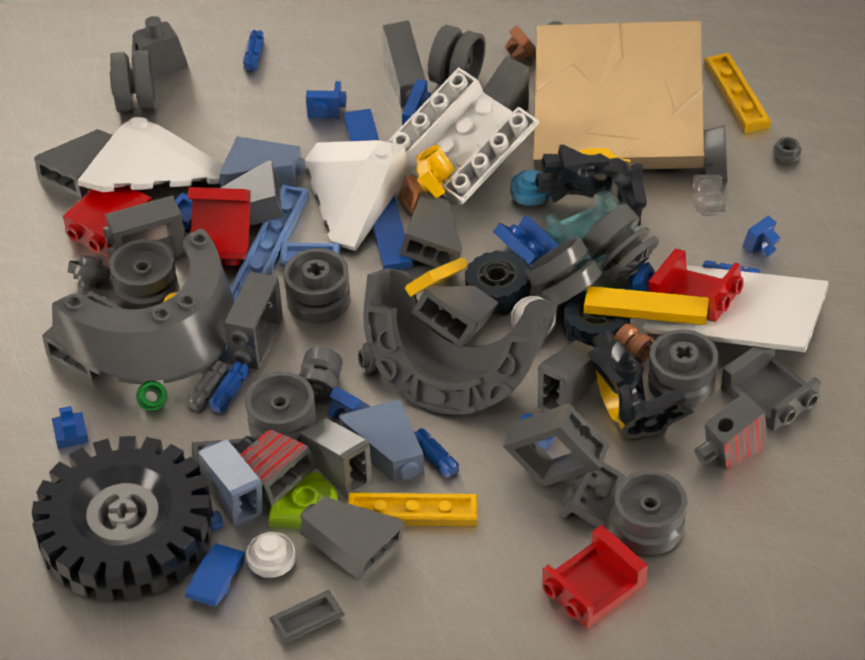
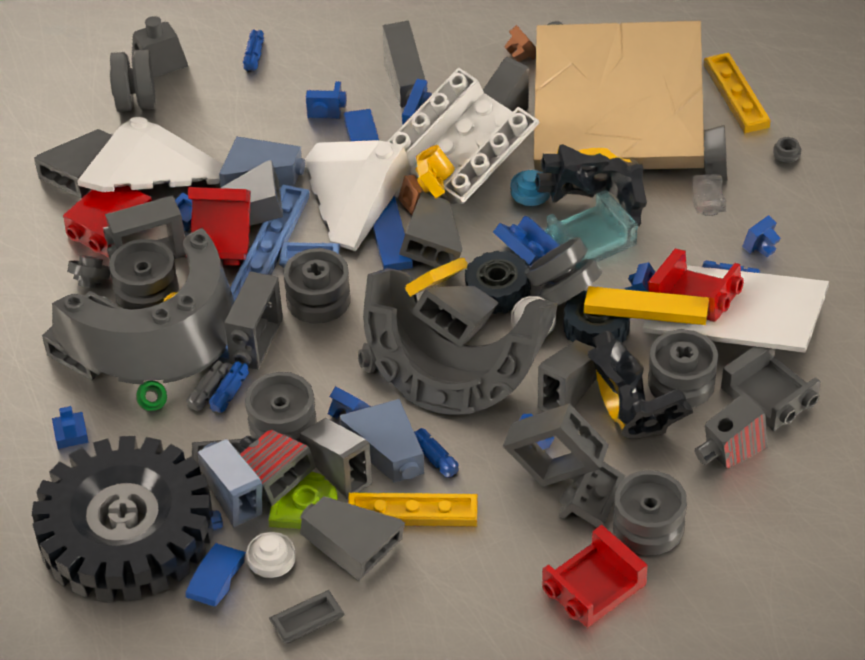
dark grey wheel [299,346,343,405] -> none
dark grey wheel [428,25,486,85] -> none
dark grey wheel [582,204,660,282] -> none
nougat wheel [614,323,655,364] -> none

